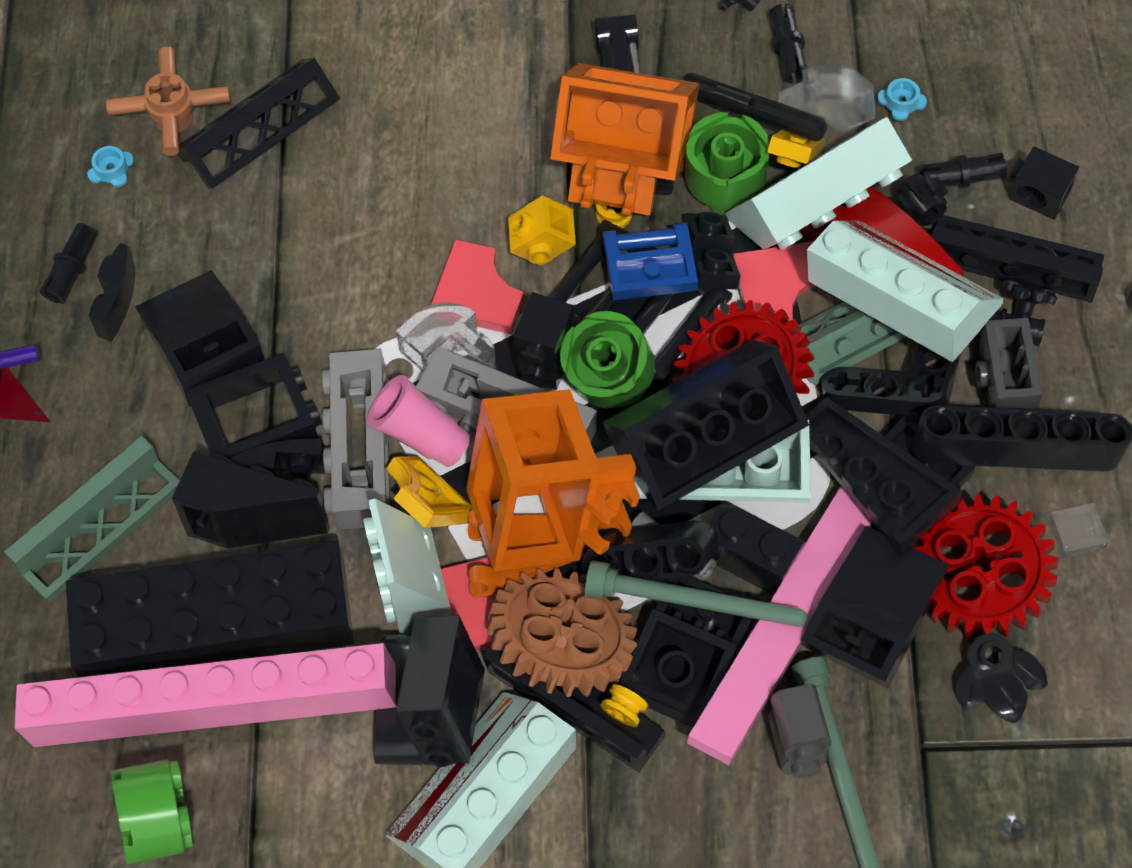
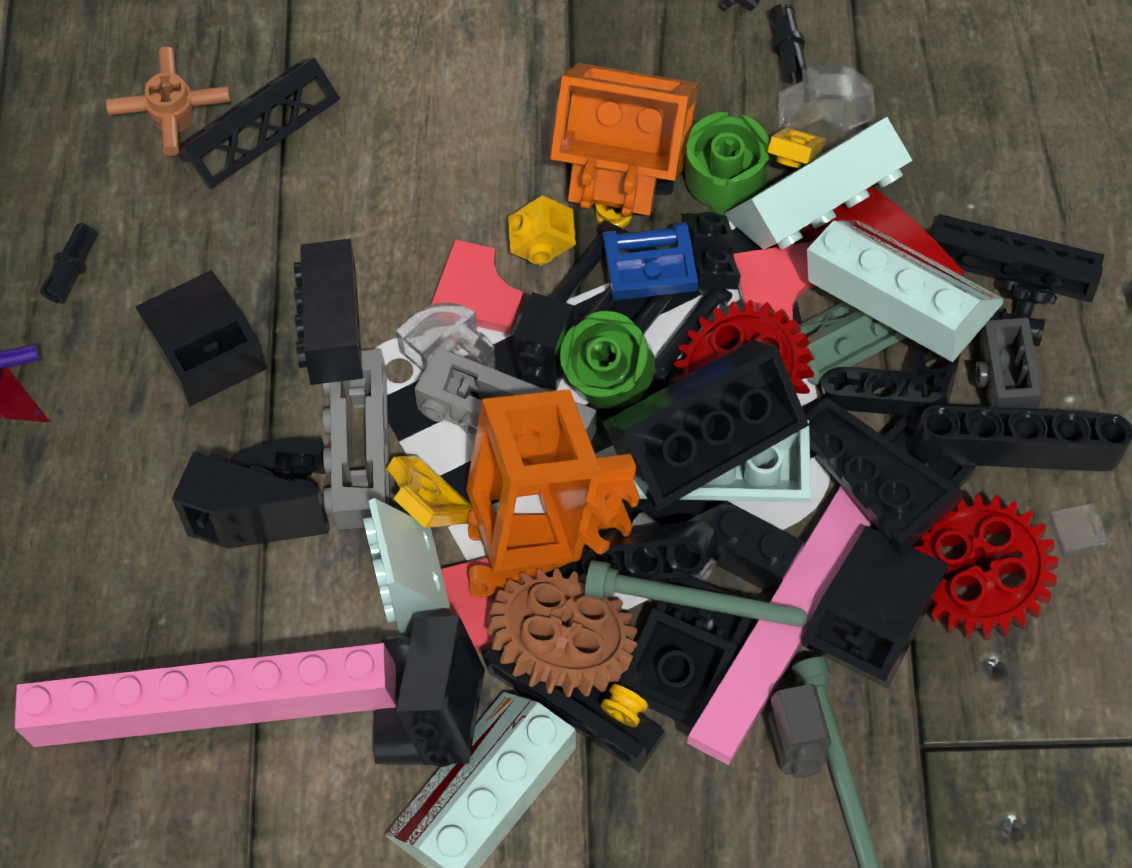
sand green fence [4,435,180,604] -> none
black brick [66,540,354,678] -> none
medium azure plate [87,146,134,187] -> none
black slope [88,243,135,342] -> none
bright green brick [110,759,193,865] -> none
black window [185,353,322,459] -> none
bright pink plant [367,375,470,467] -> none
black piece [595,14,640,73] -> none
black axle [684,73,827,141] -> none
medium azure plate [878,78,927,121] -> none
black gear [896,174,949,226] -> none
black pin [918,152,1007,189] -> none
black plate [956,633,1048,723] -> none
black brick [1008,146,1079,220] -> none
none -> black brick [294,238,363,385]

